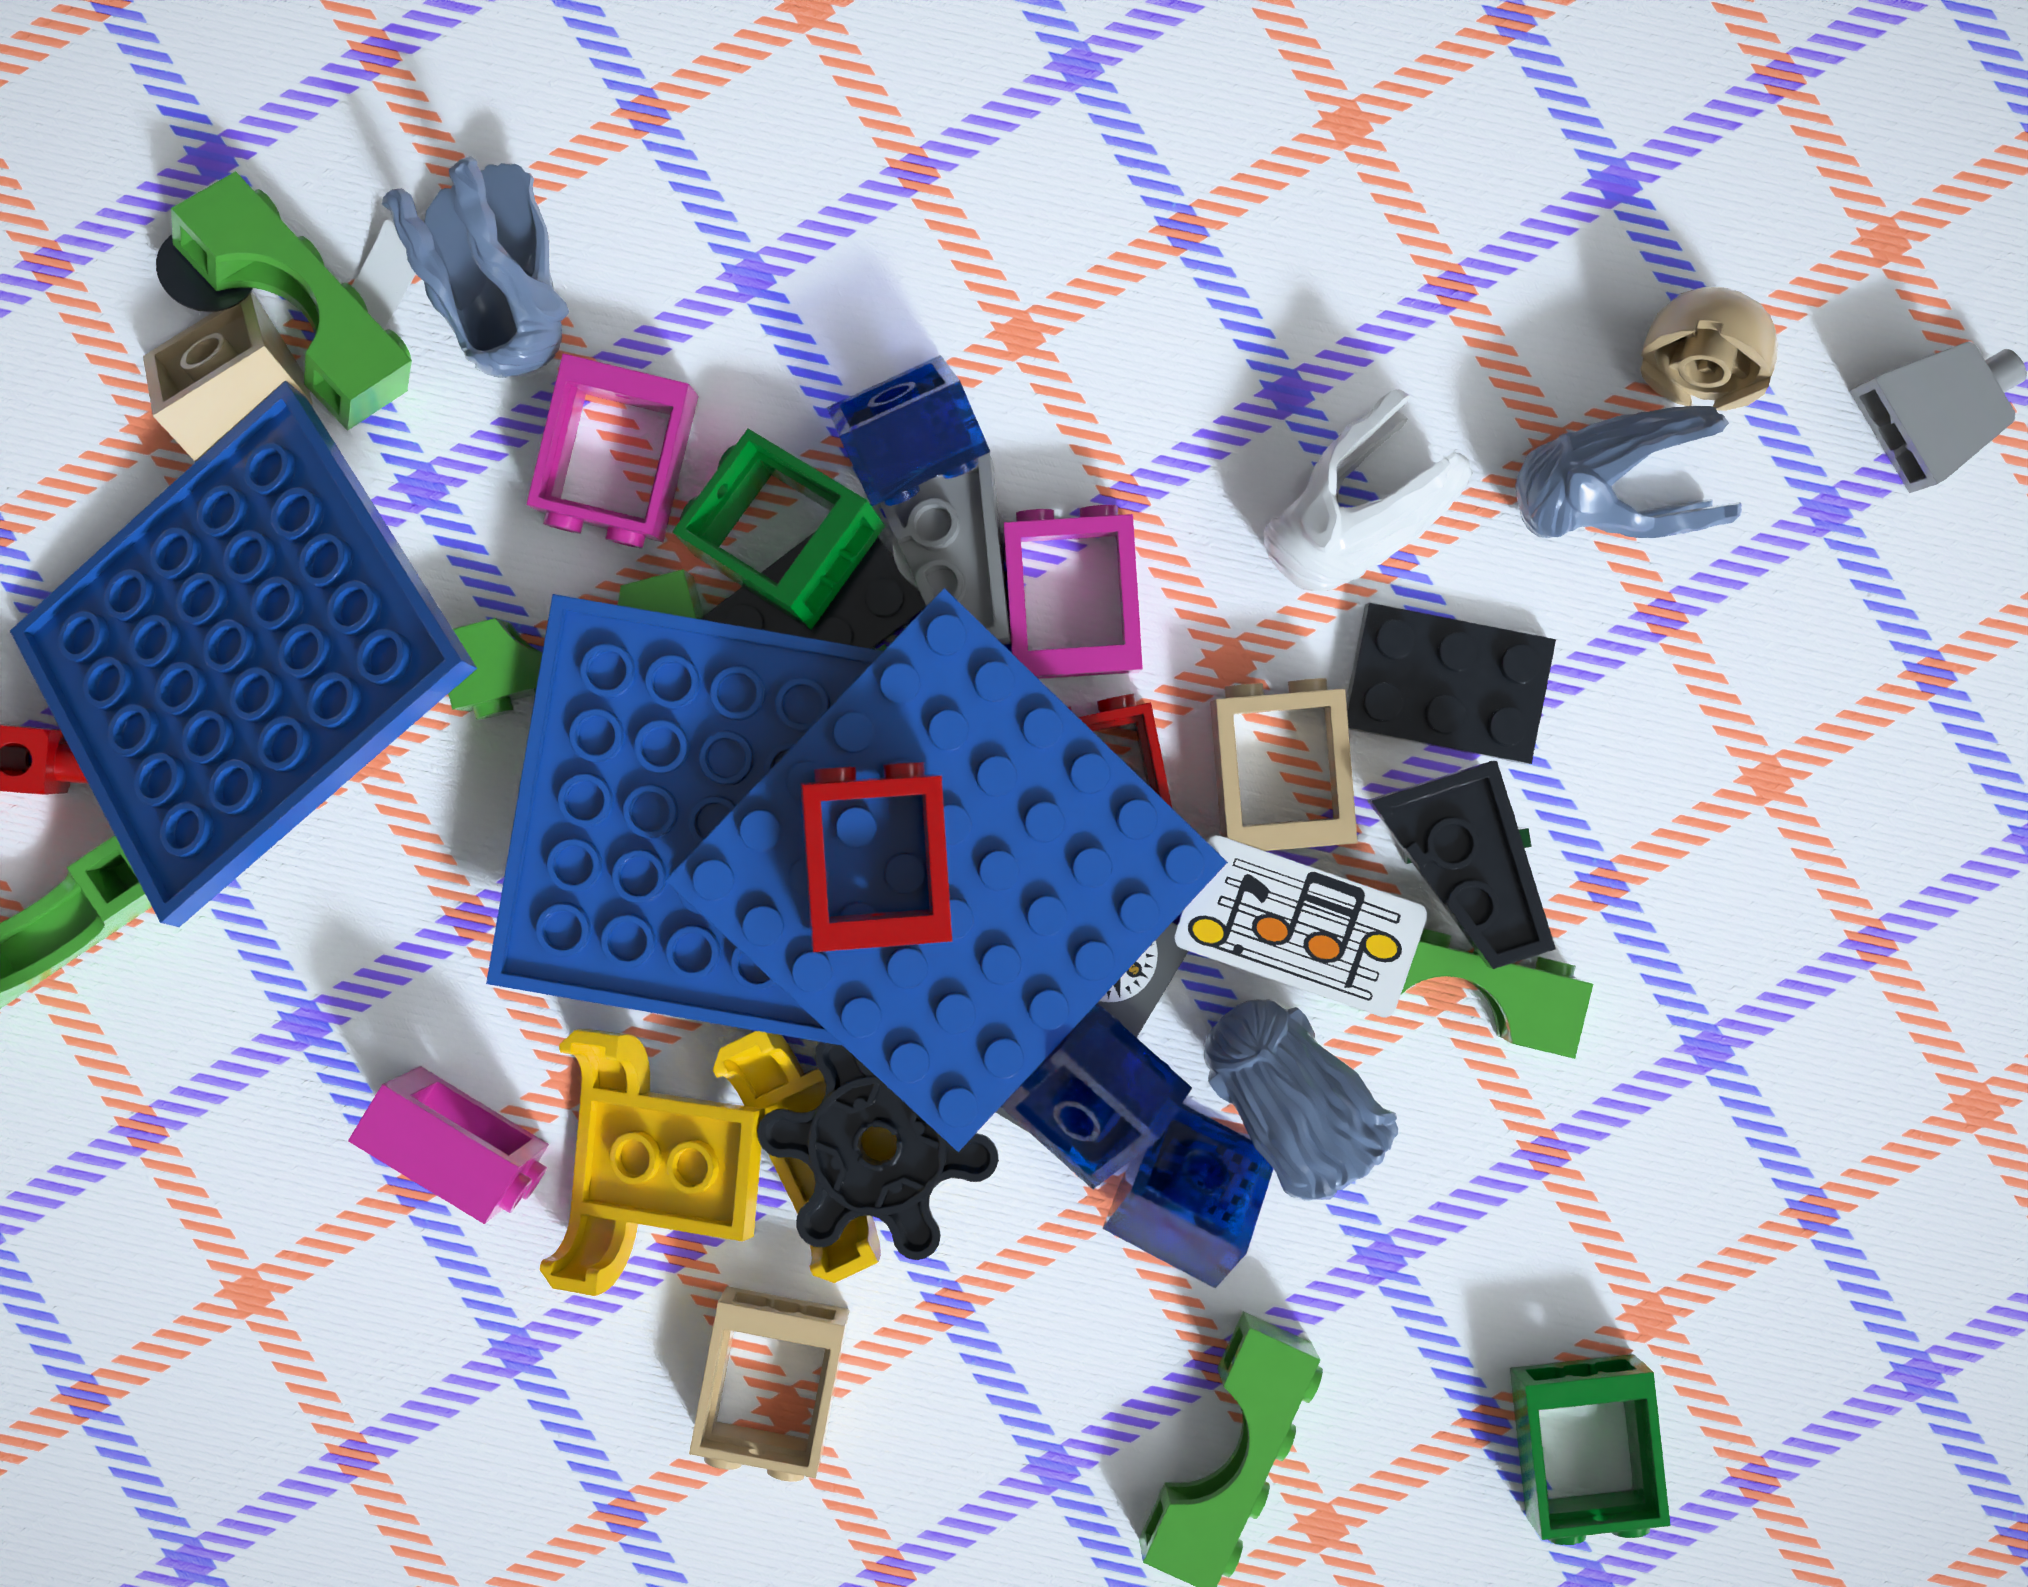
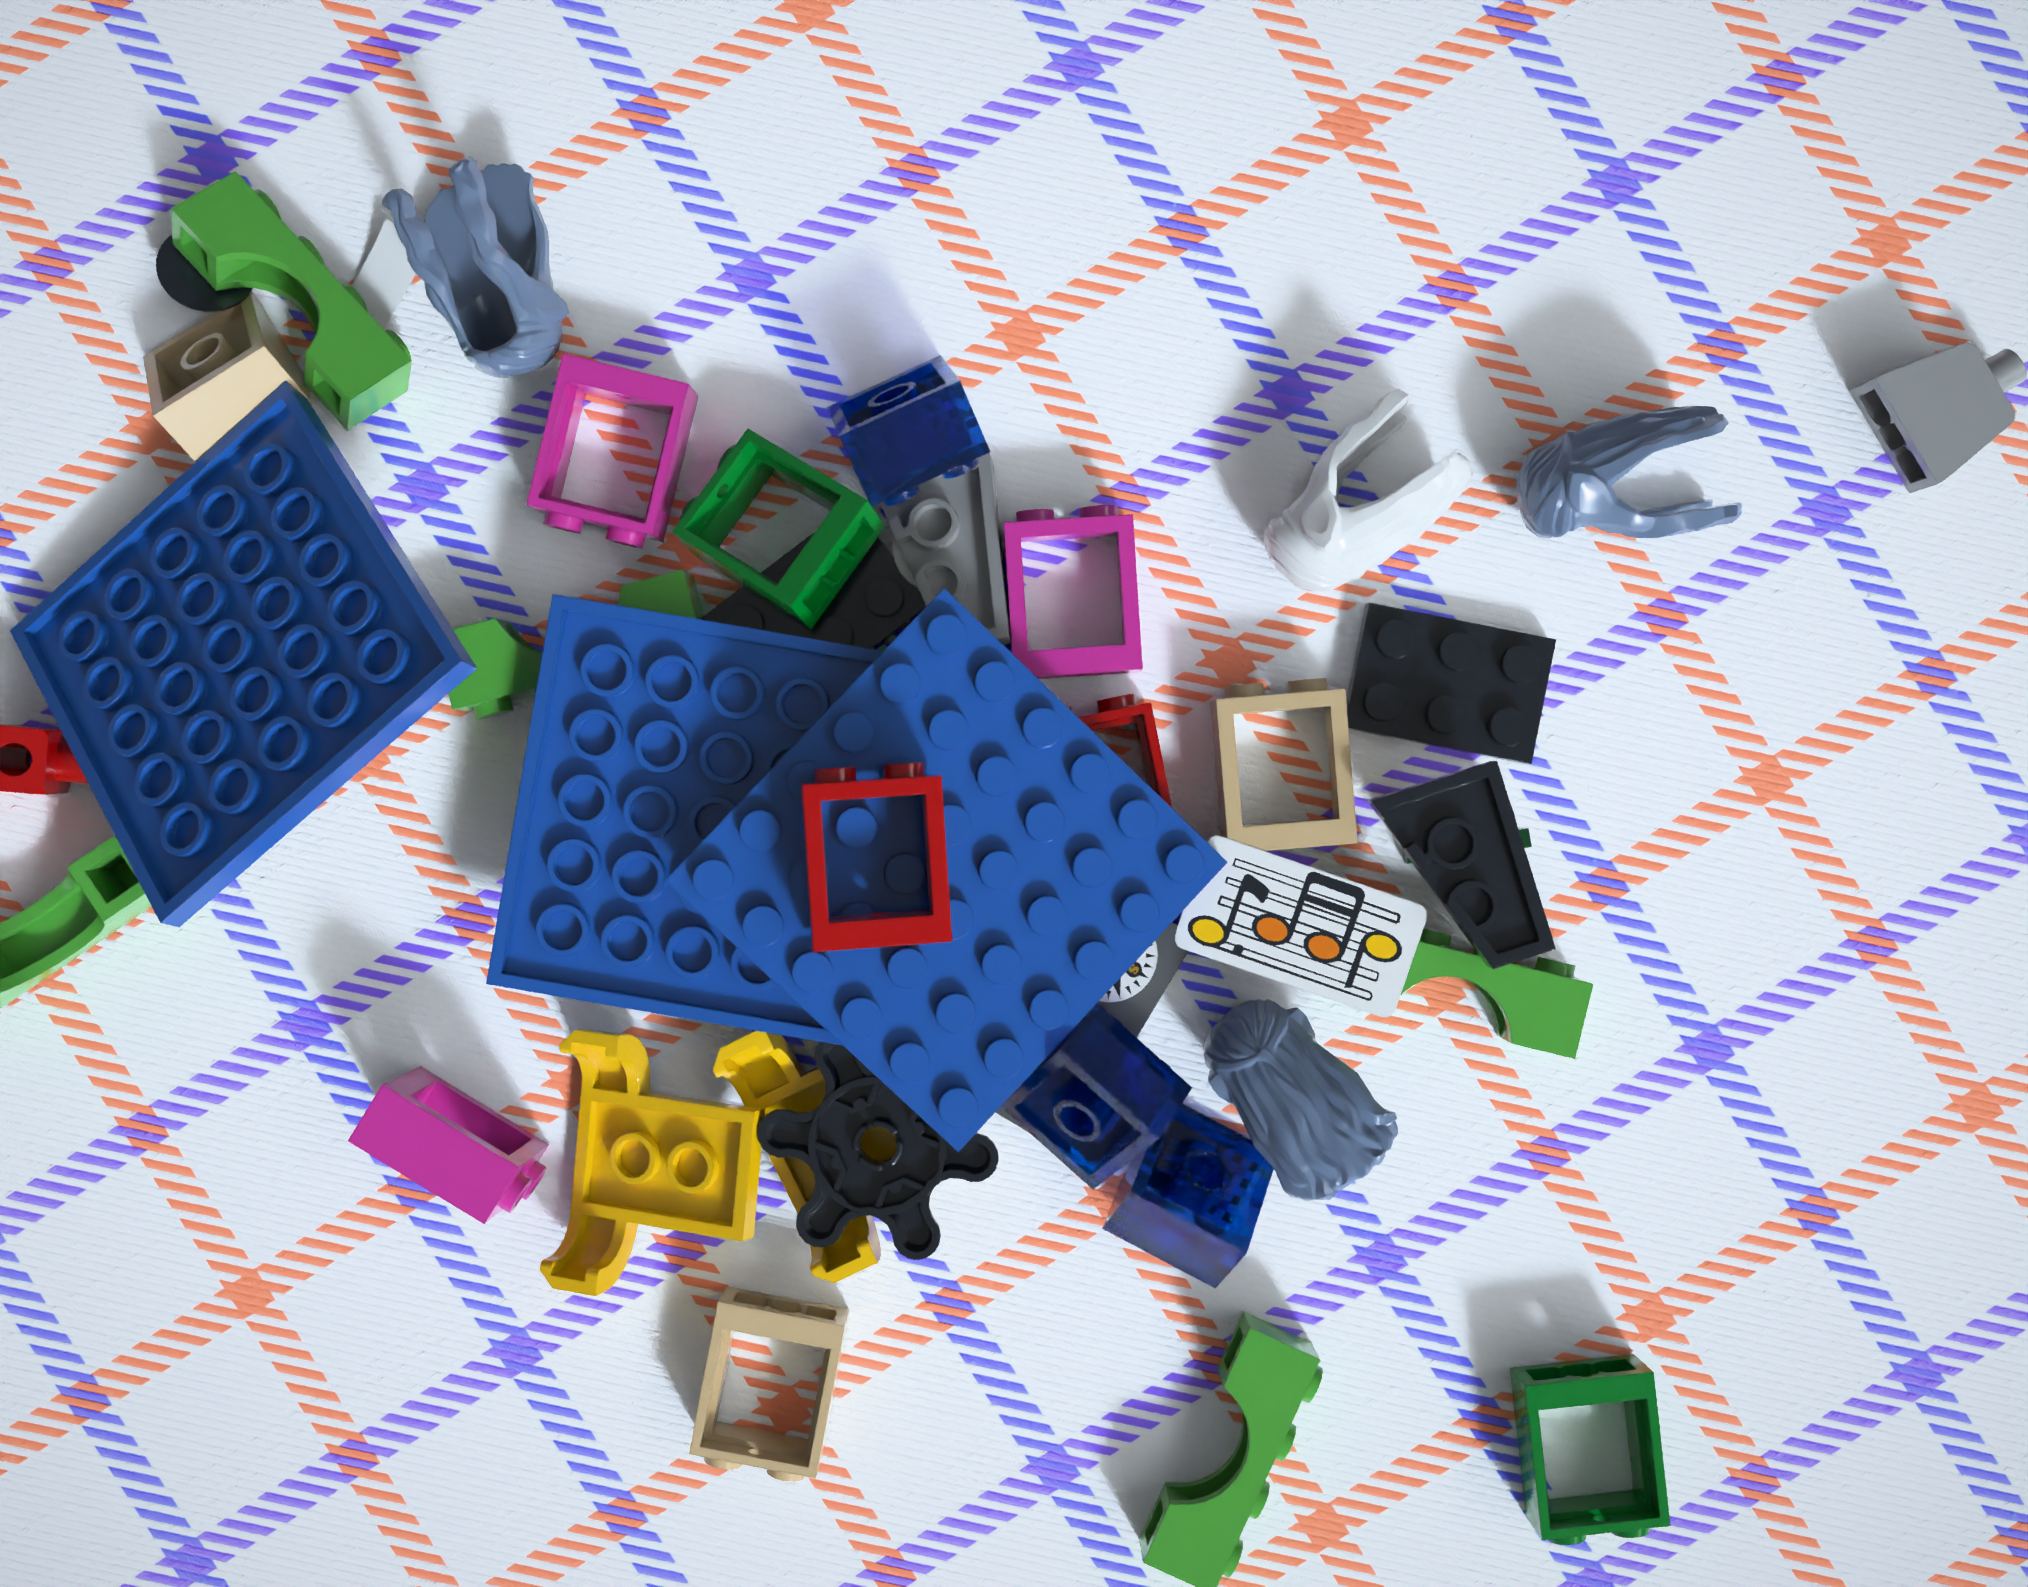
tan cylinder [1640,287,1778,411] -> none

